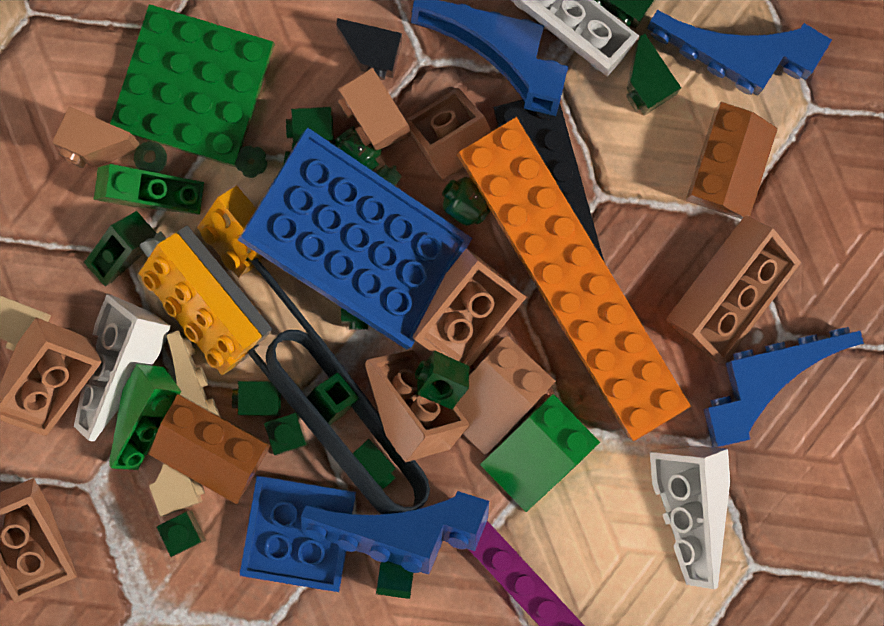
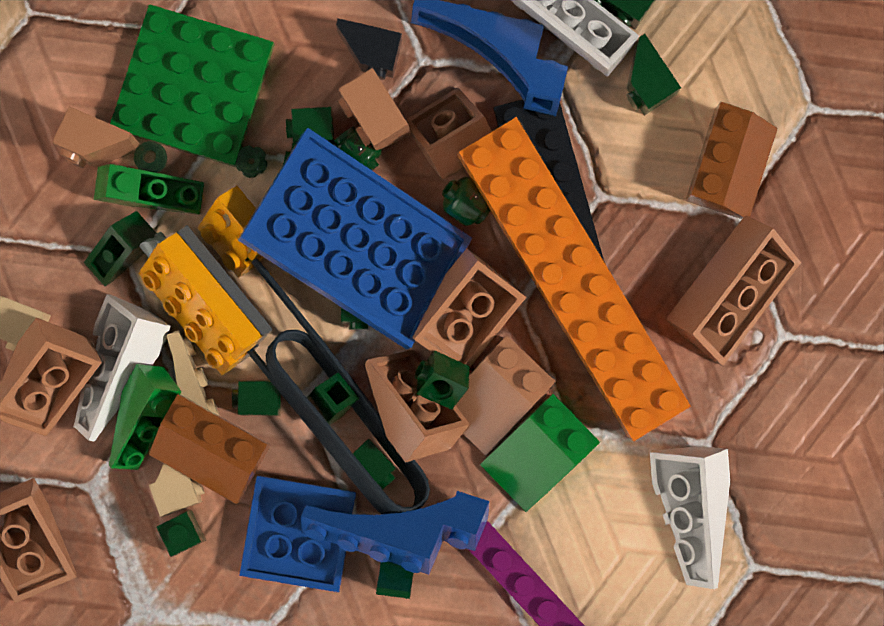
dark green brick [264,413,309,456] -> none
clear green plate [376,164,402,186] -> none
blue arch [647,10,832,96] -> none
blue arch [703,327,864,447] -> none

